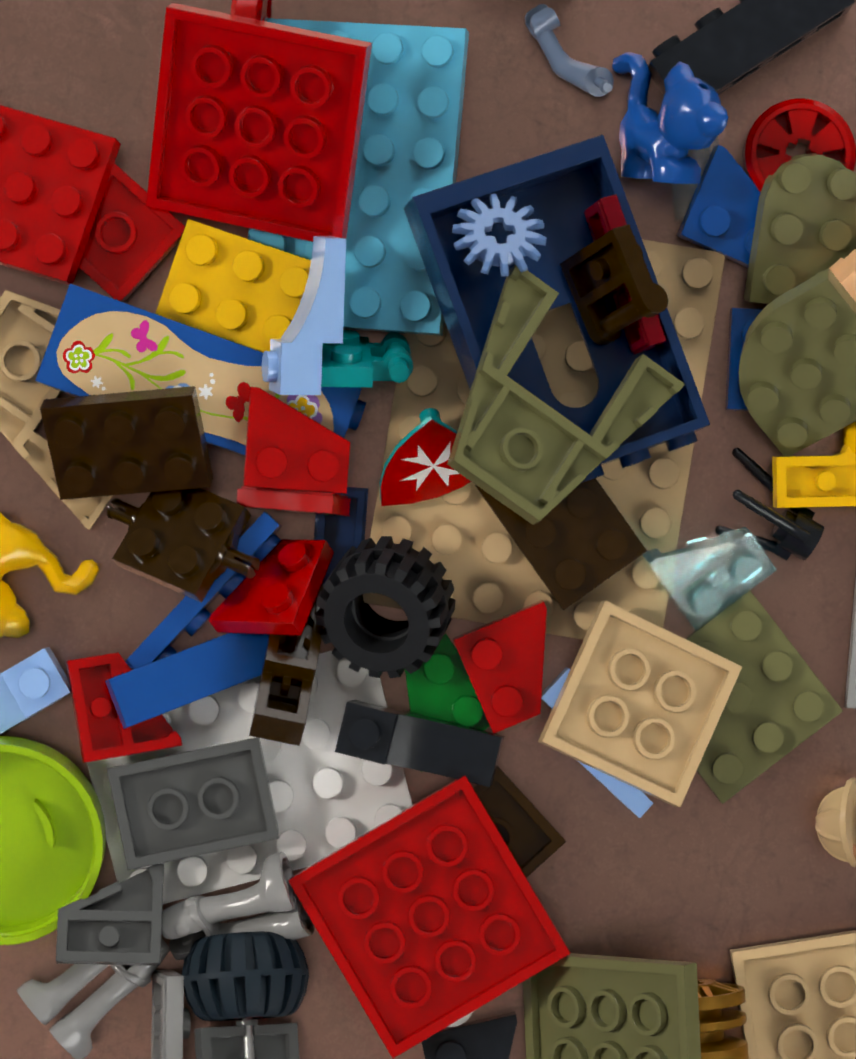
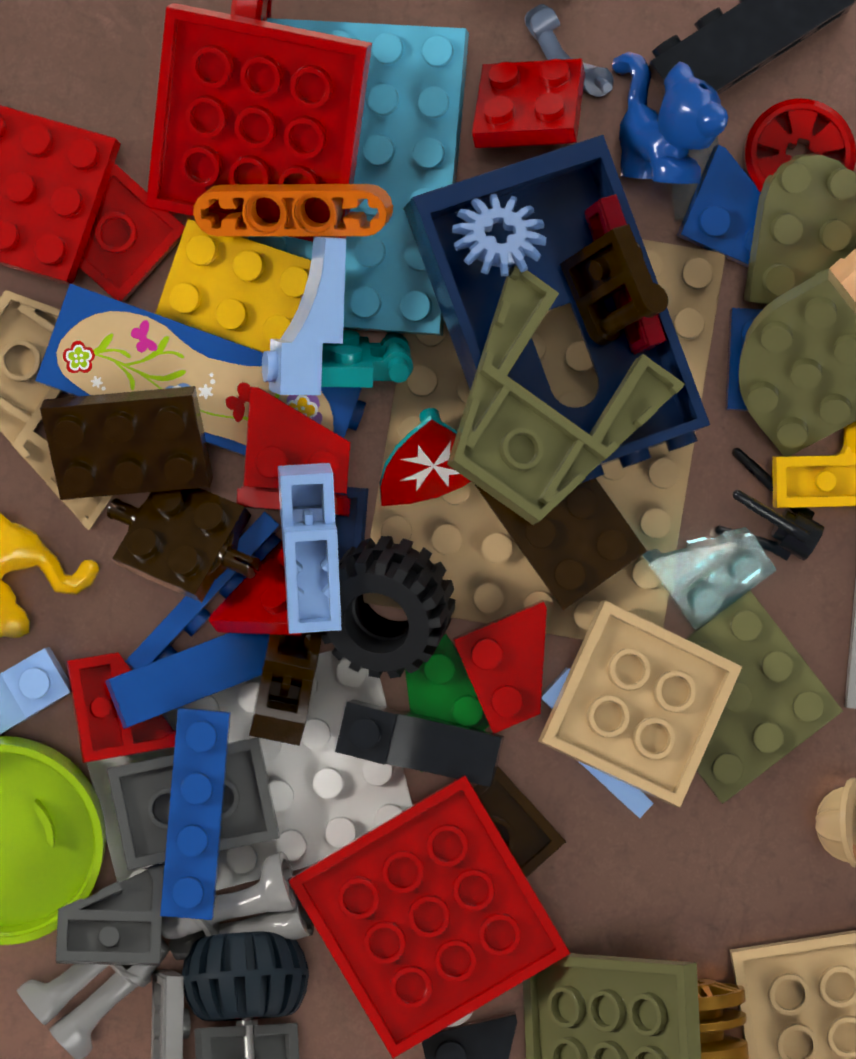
none -> blue plate [160,708,231,920]
none -> orange beam [193,184,393,236]
none -> light blue slope [278,463,342,634]
none -> red plate [472,58,585,148]

